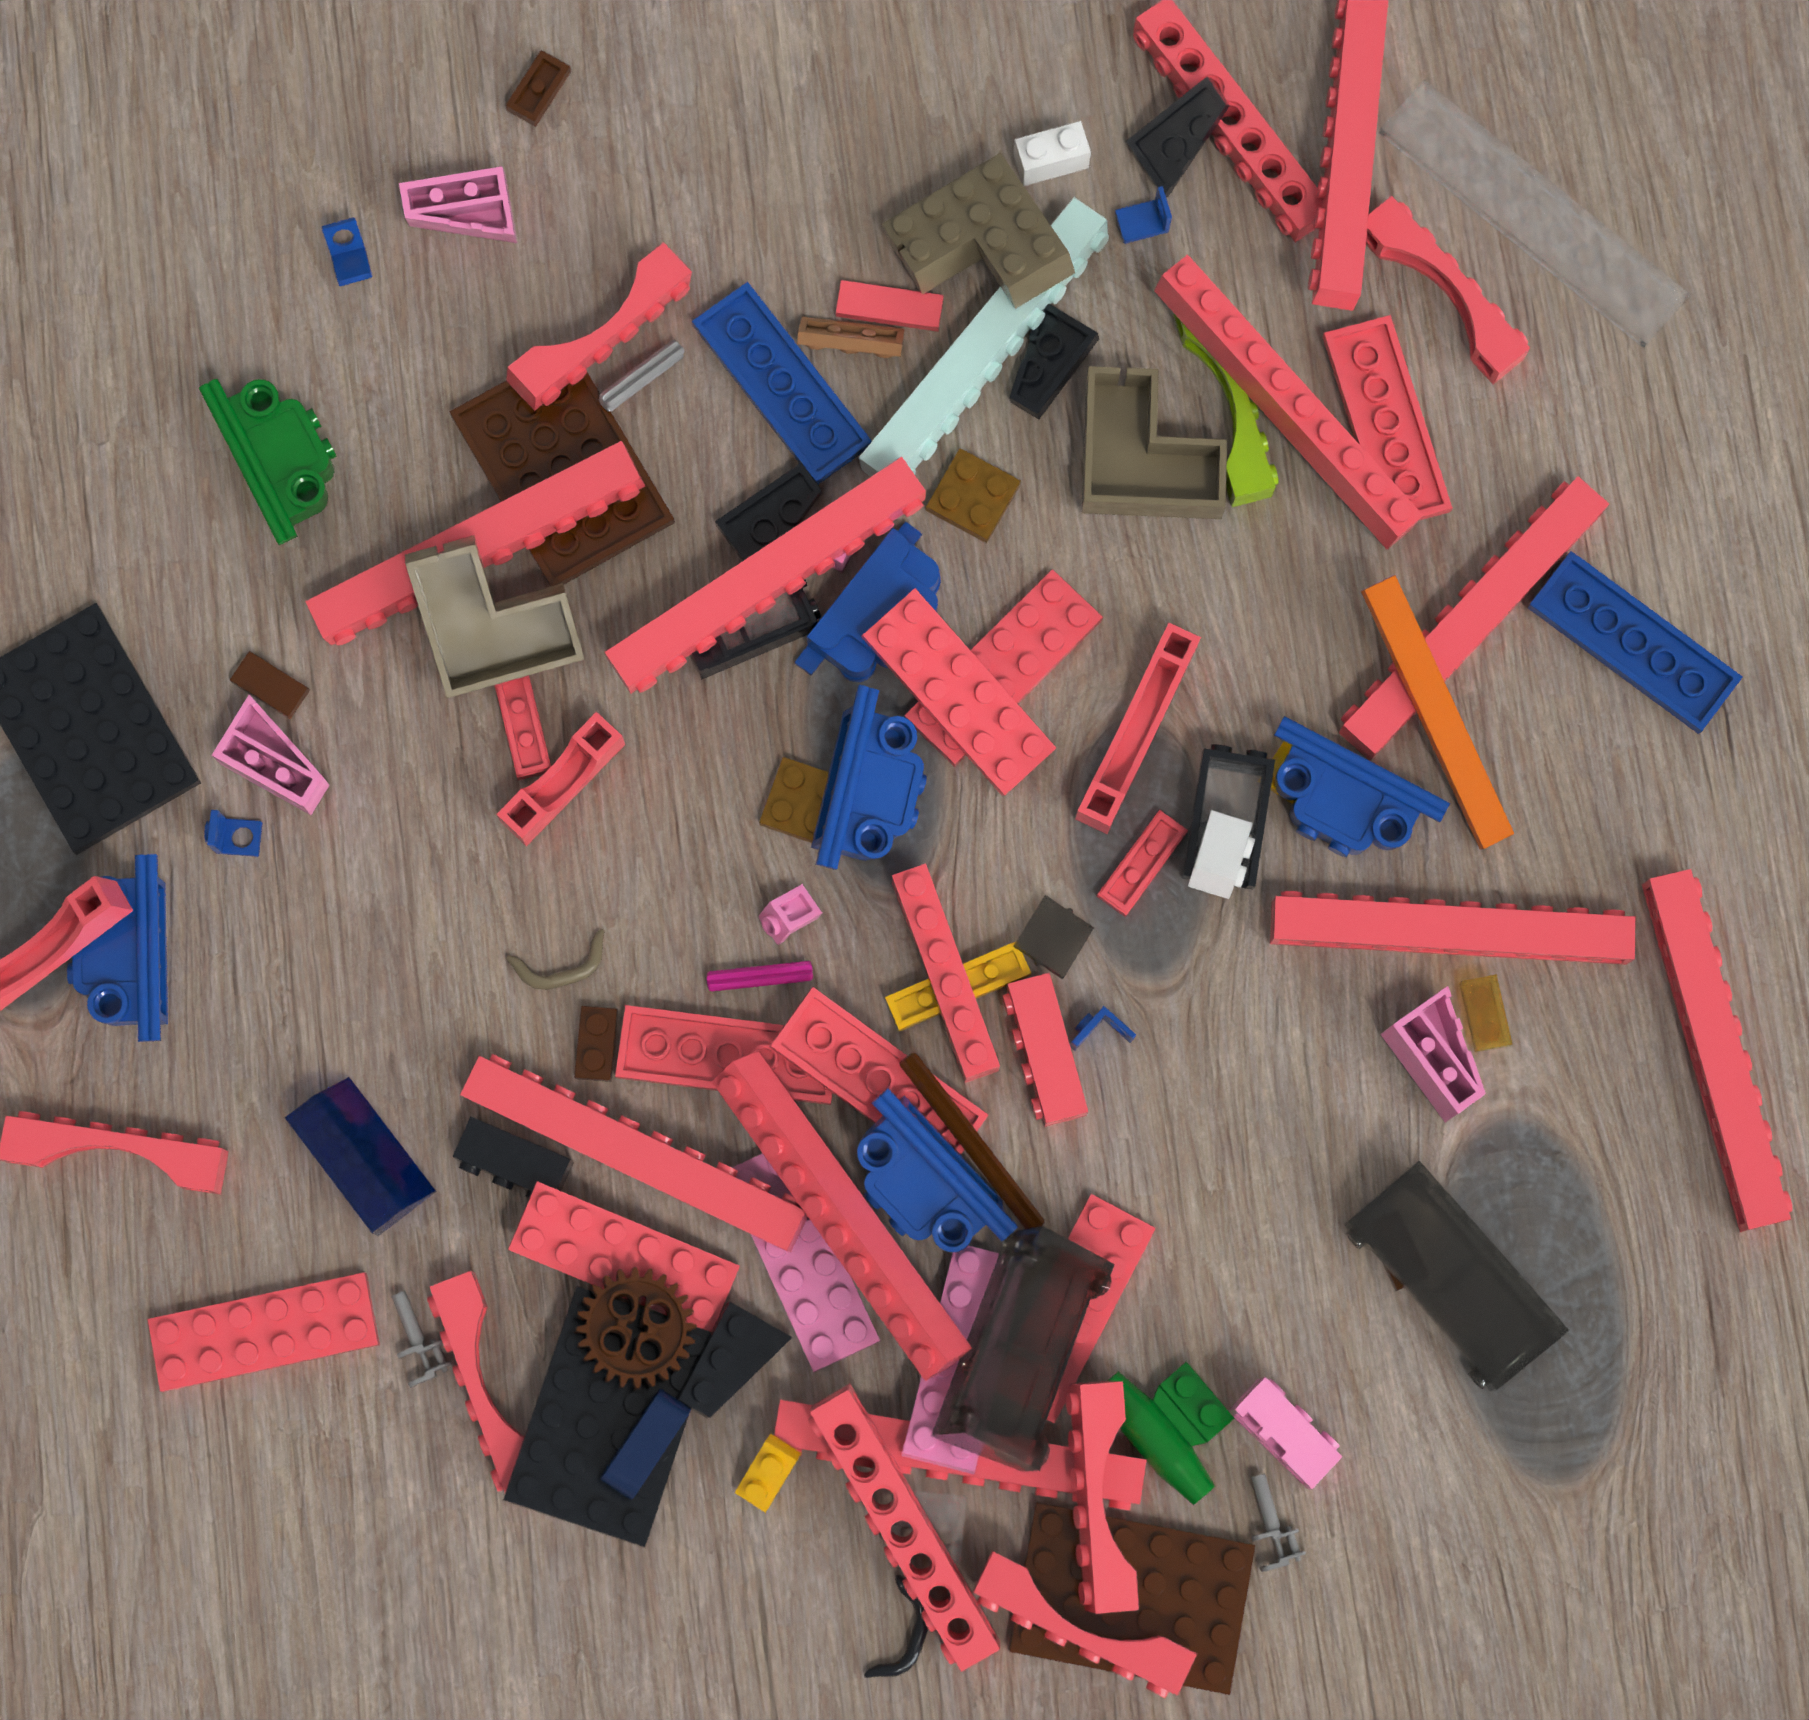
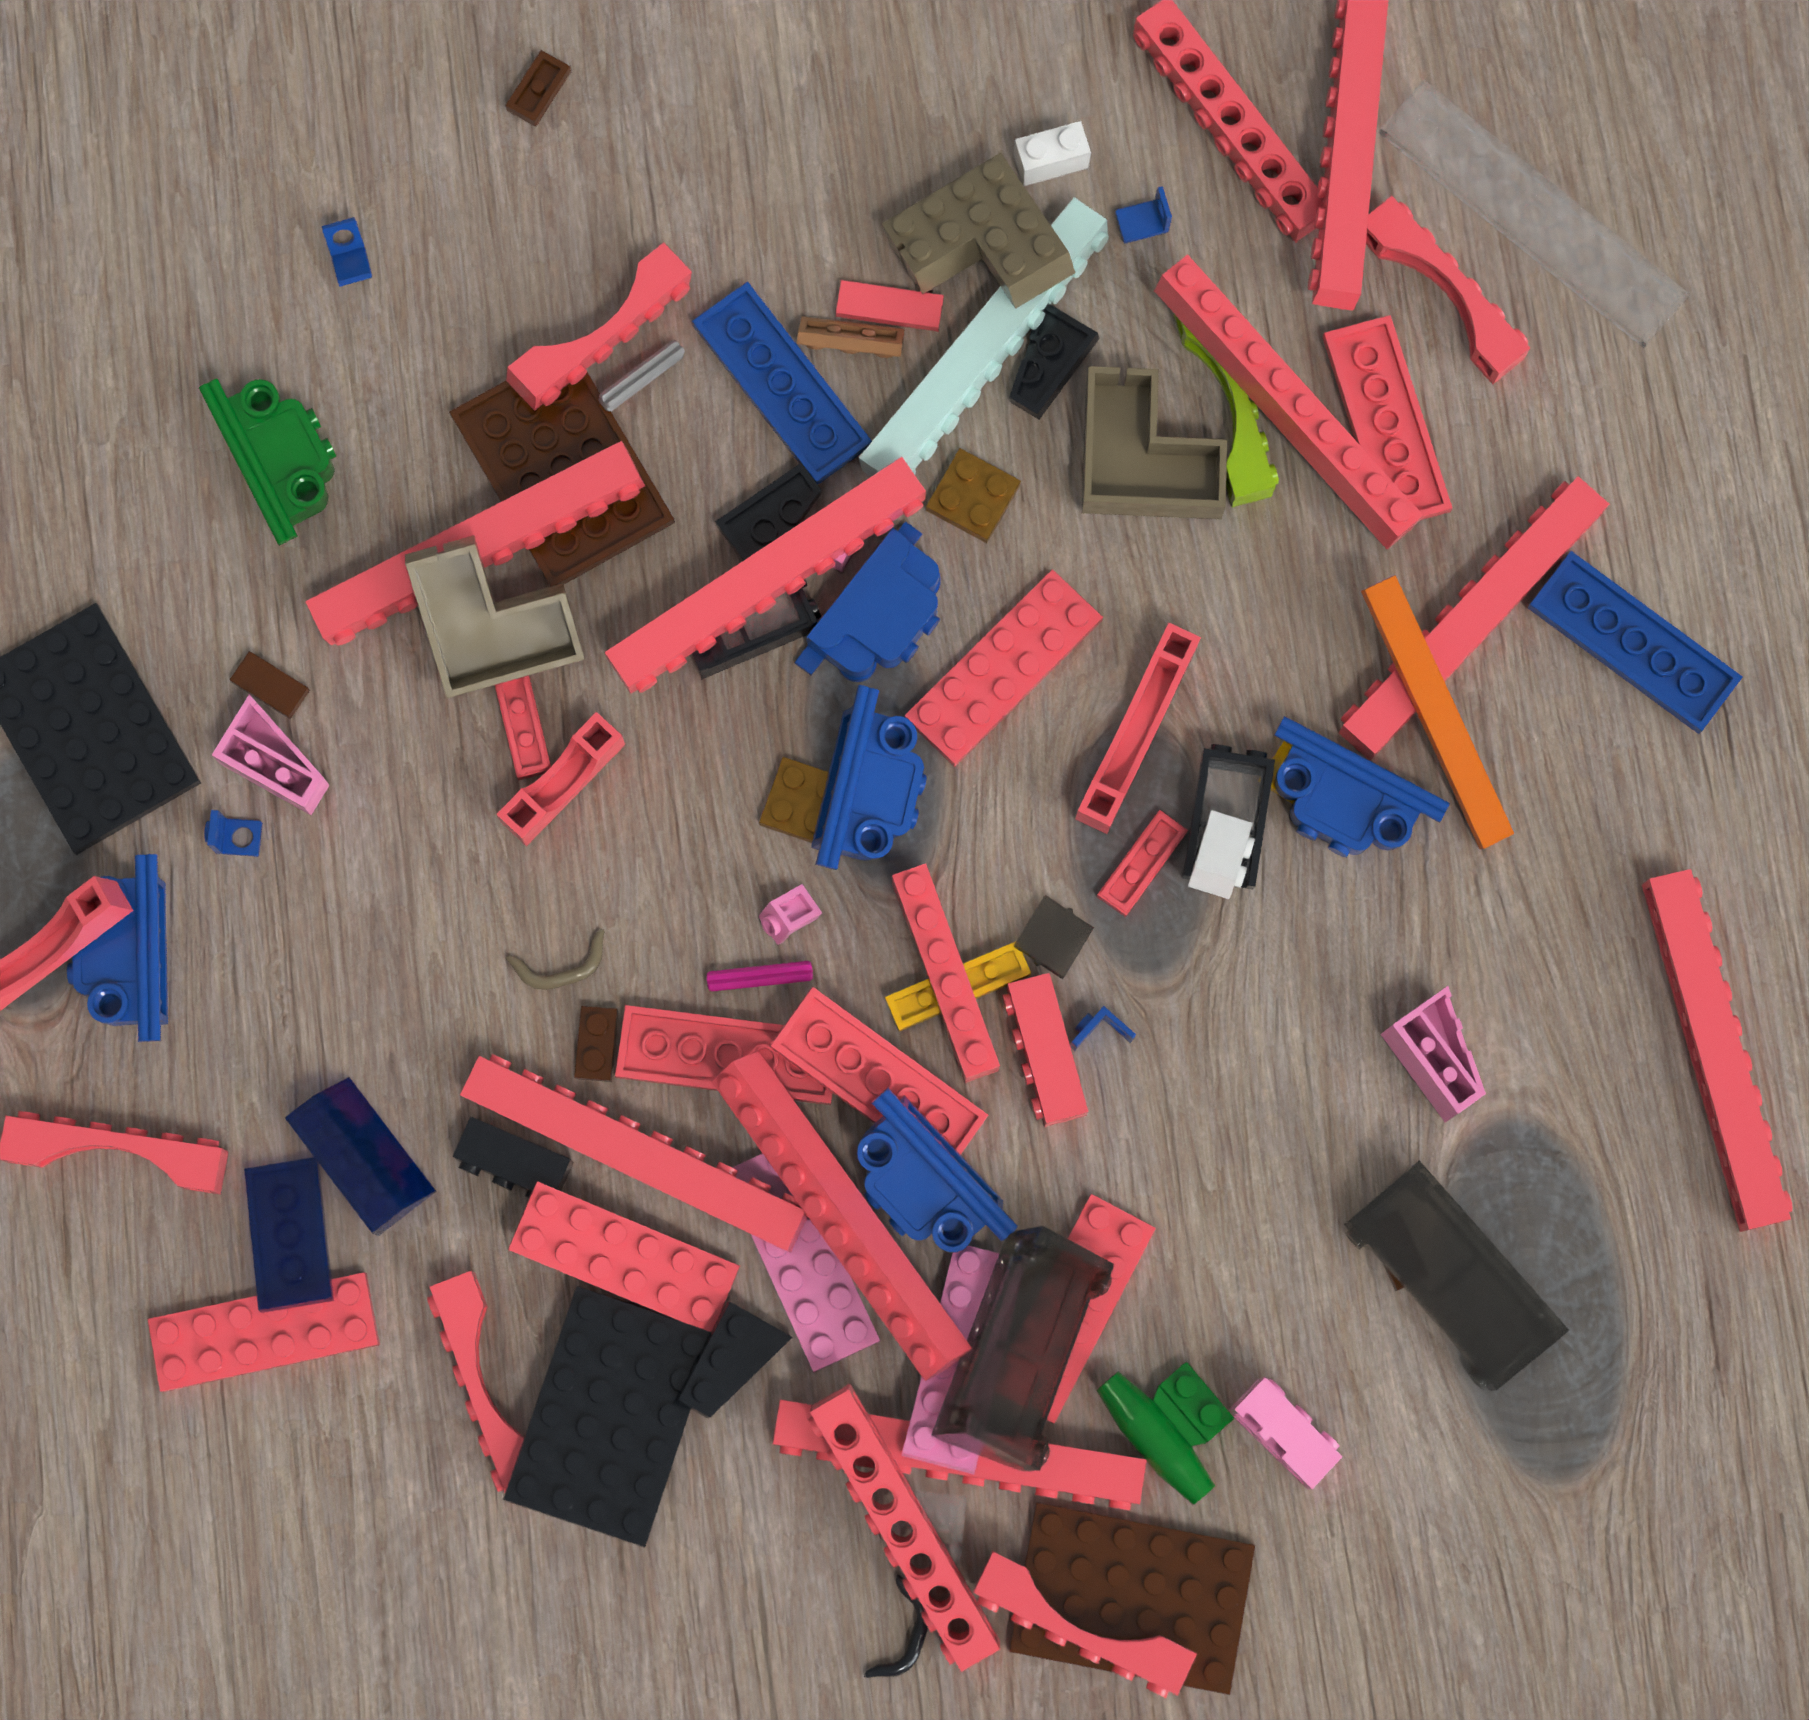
light grey piece [392,1291,452,1388] -> none
bright pink wedge [399,166,517,243] -> none
reddish brown gear [575,1267,696,1390] -> none
dark blue beam [600,1388,691,1500] -> none
yellow plate [735,1433,802,1513] -> none
coral plate [861,588,1056,796] -> none
reddish brown axle [900,1053,1045,1233] -> none
coral arch [1065,1381,1139,1614] -> none
black wing [1126,77,1230,197] -> none
light grey piece [1251,1473,1306,1572] -> none
coral brick [1270,891,1636,965] -> none
clear yellow plate [1459,974,1513,1053] -> none
none -> clear blue tile [244,1157,334,1313]

